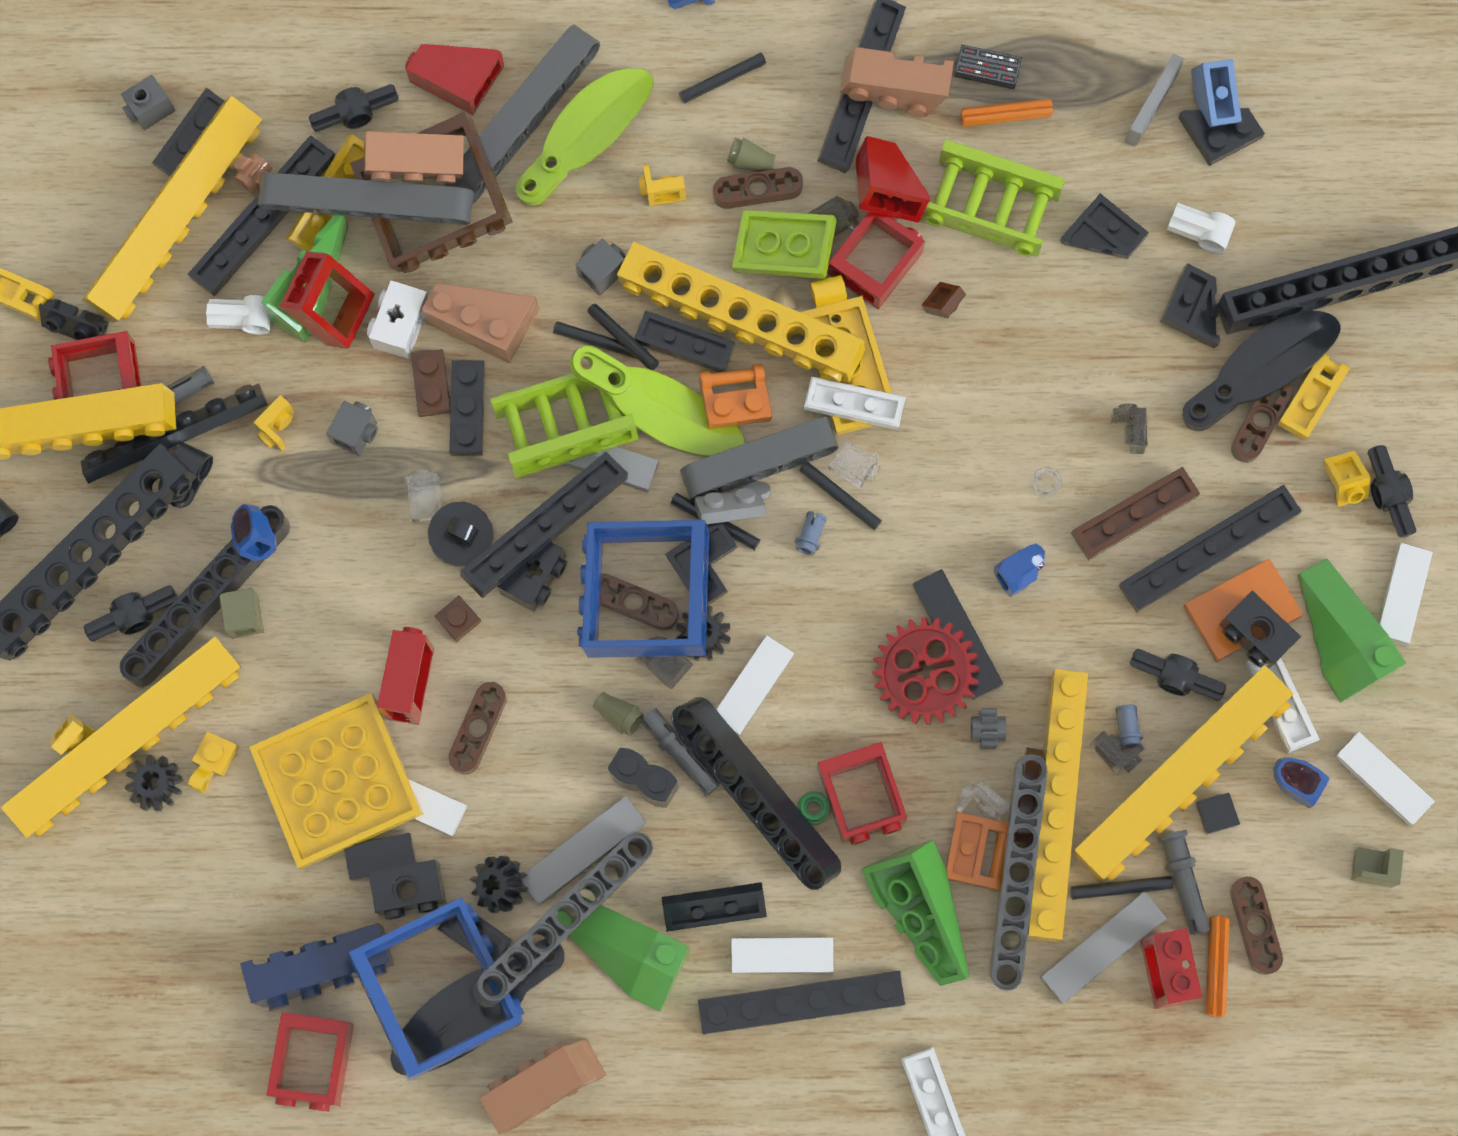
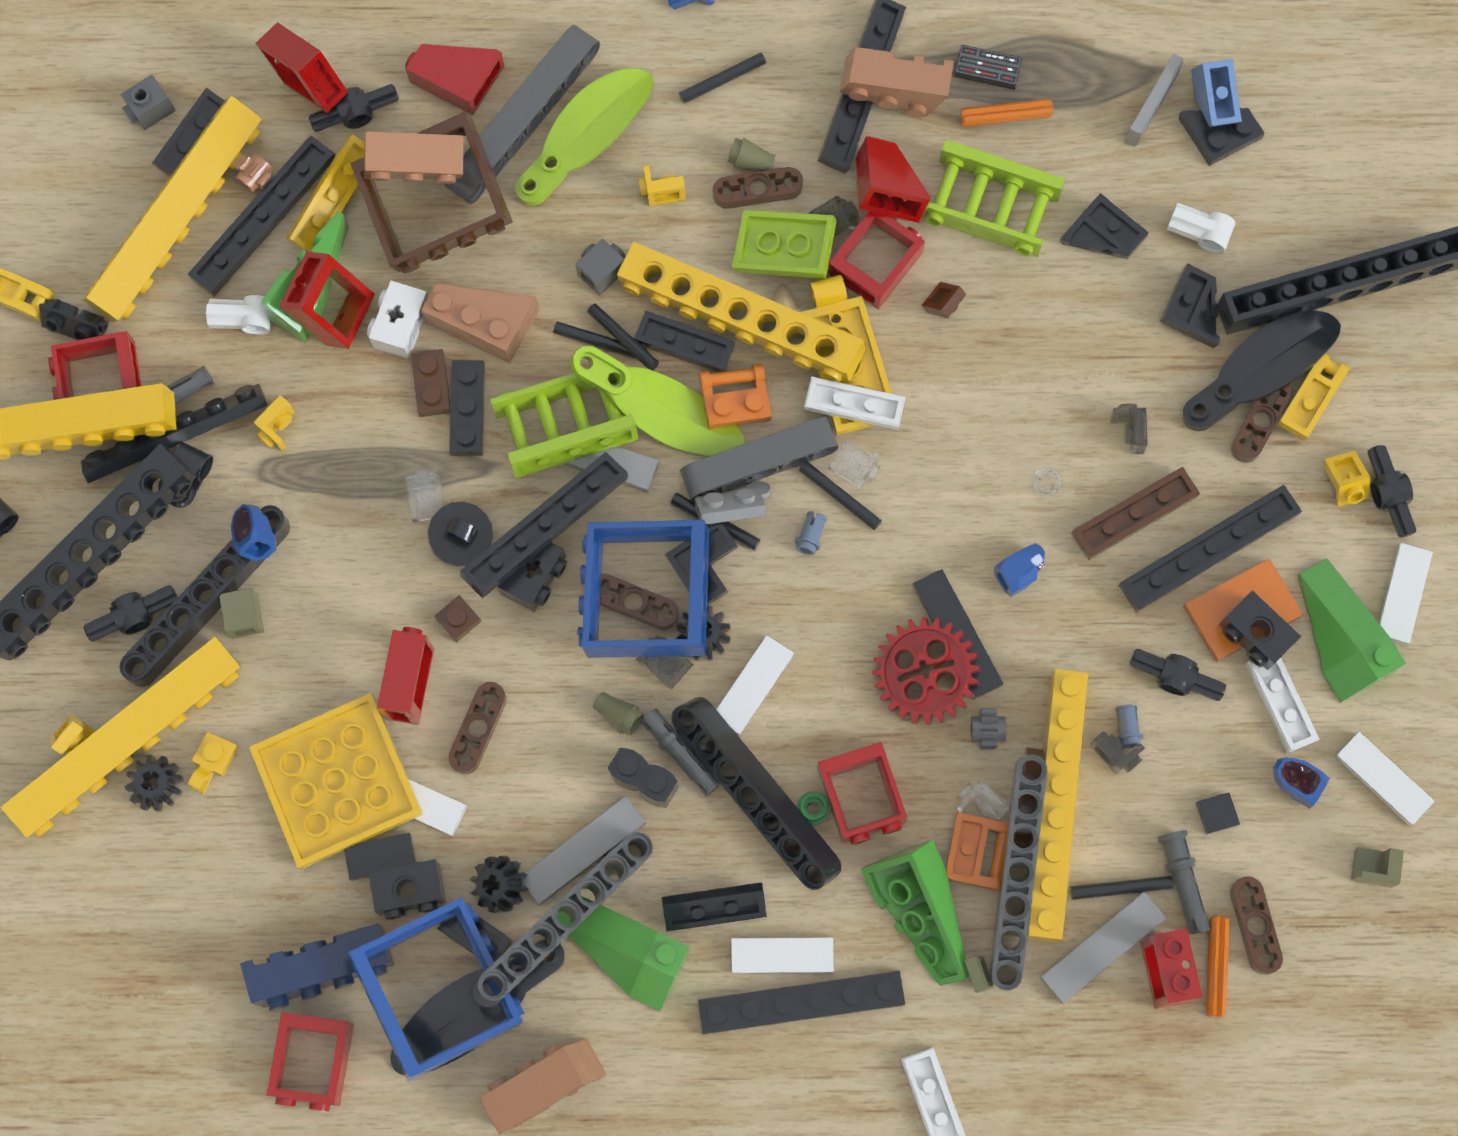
dark grey beam [257,172,474,225] -> none
dark grey brick [326,401,378,456] -> none
yellow brick [1072,665,1294,882] -> none
none -> red window [255,22,348,113]
none -> olive tile [964,956,994,993]

